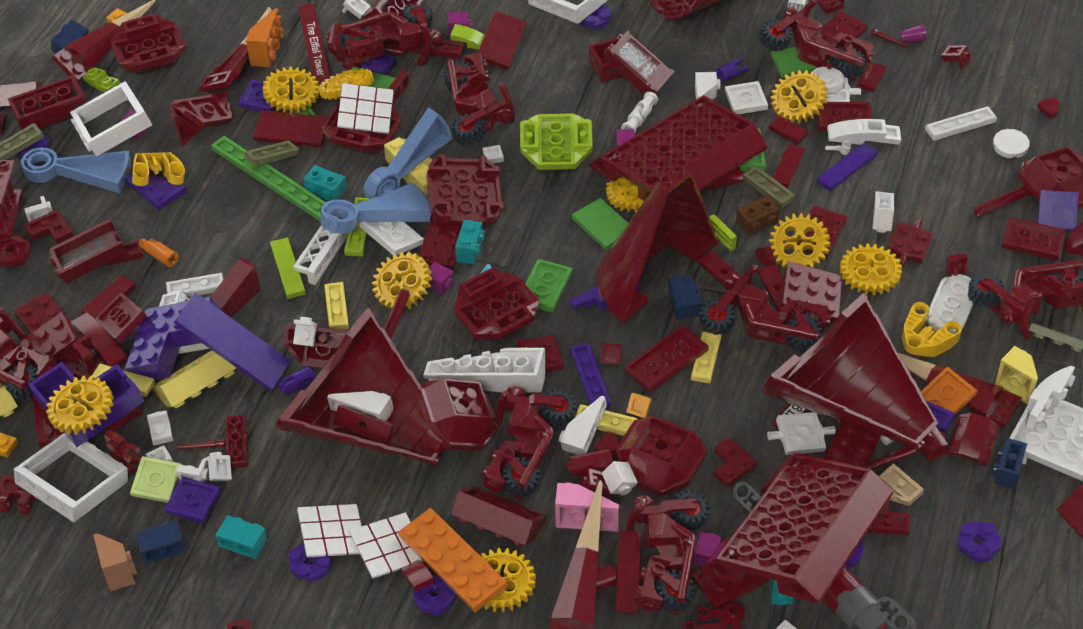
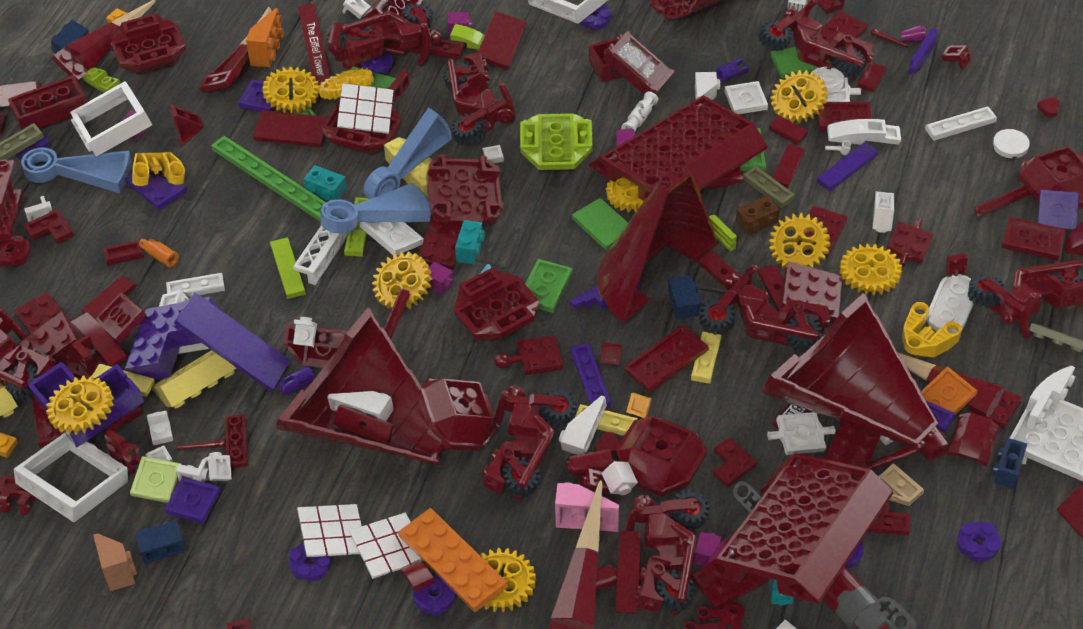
dark red door [49,219,128,285] -> none
dark red wing [170,92,232,128] -> none
dark red slope [210,257,261,318] -> none
teal brick [215,515,267,559] -> none
olive plate [244,141,299,166] -> none
light yellow tile [324,282,349,330] -> none
white wedge [423,348,545,392] -> none
dark red slope [451,486,547,546] -> none
dark red tile [755,245,775,267] -> none
light yellow slope [995,346,1038,404] -> none
none -> dark purple piece [909,28,939,75]

